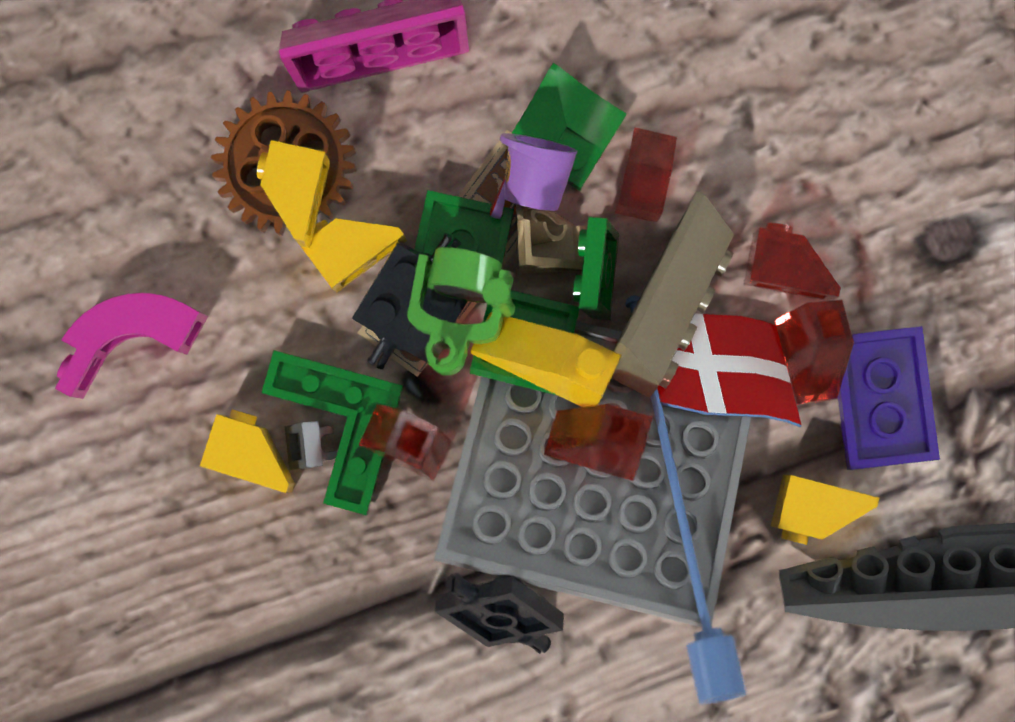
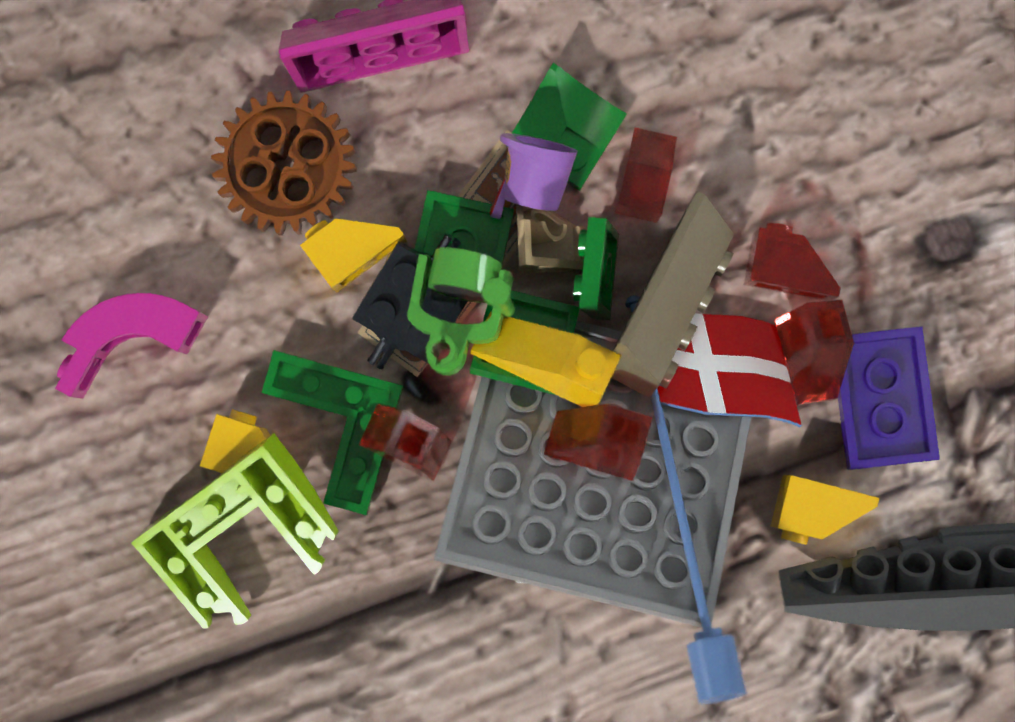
yellow slope [257,140,330,249] -> none
dark grey tile [284,421,337,470] -> none
black plate [435,573,564,654] -> none
none -> lime wedge [131,433,339,628]

